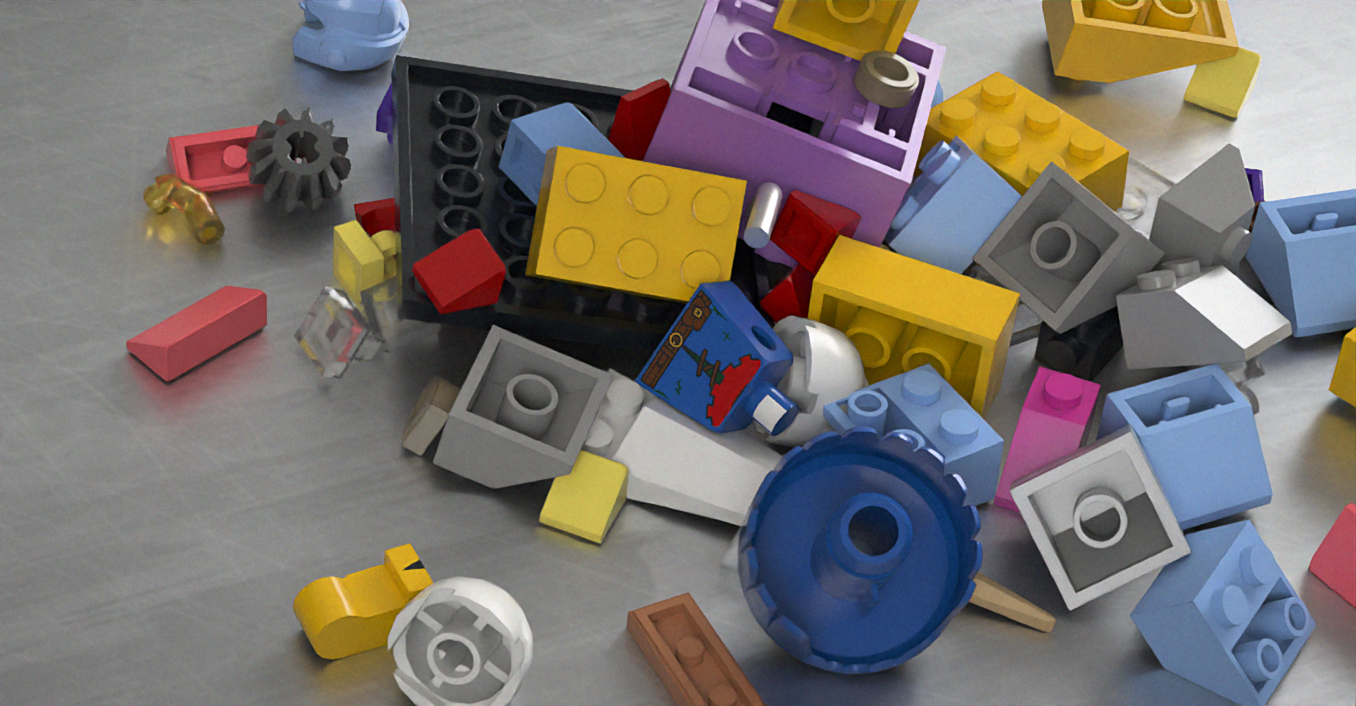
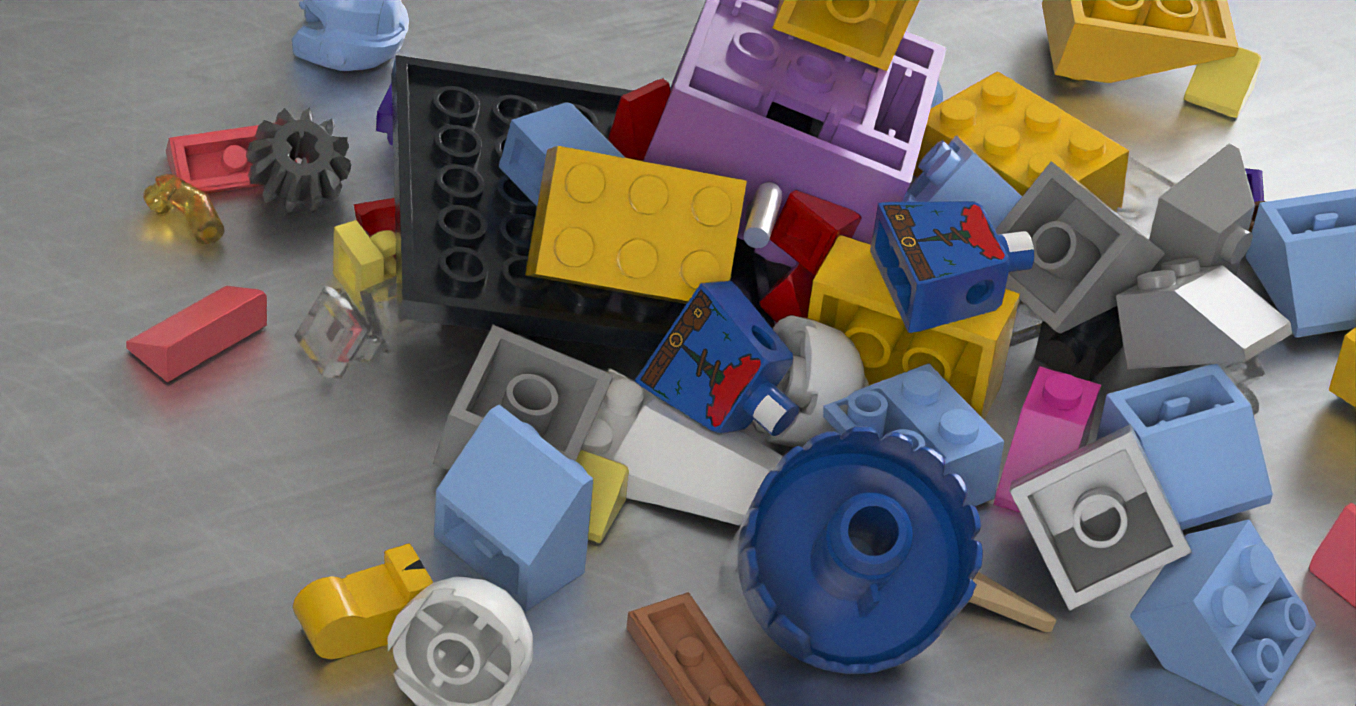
dark tan tile [400,376,460,456] -> none
red slope [412,228,506,314] -> none
dark tan tile [853,51,919,108] -> none
none -> light blue slope [434,404,593,612]
none -> blue torso [870,201,1034,333]

